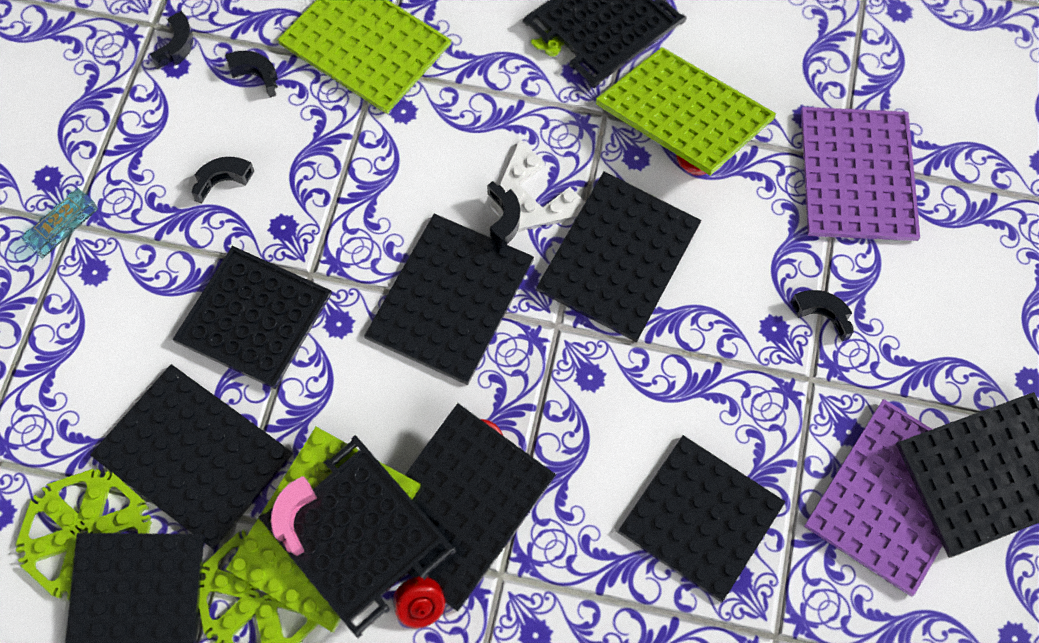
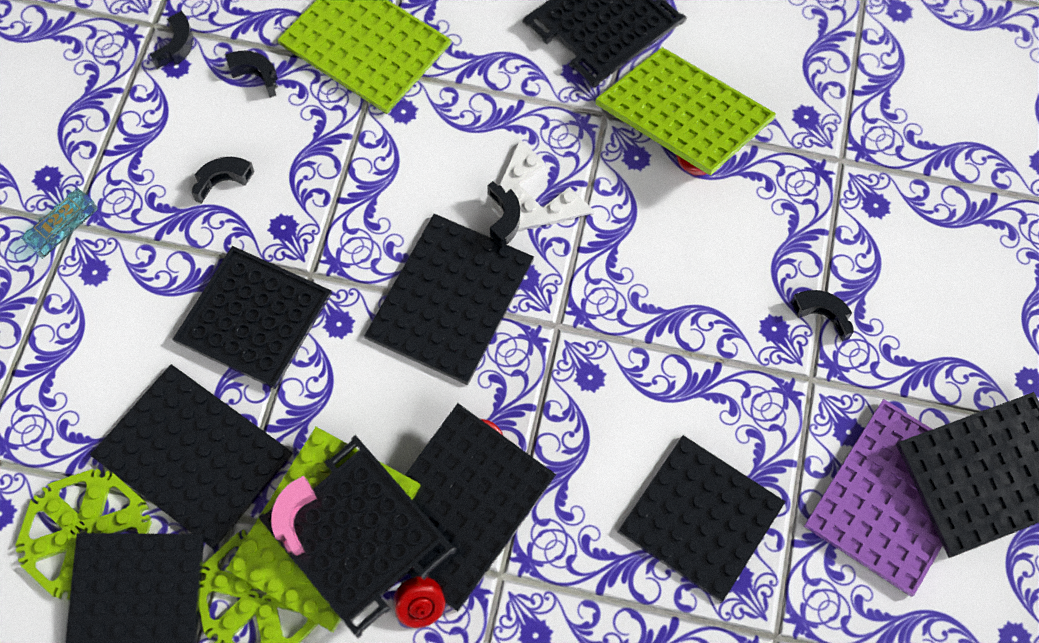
lime plate [531,30,564,56] -> none
black plate [536,171,702,343] -> none
medium lavender plate [801,107,920,241] -> none

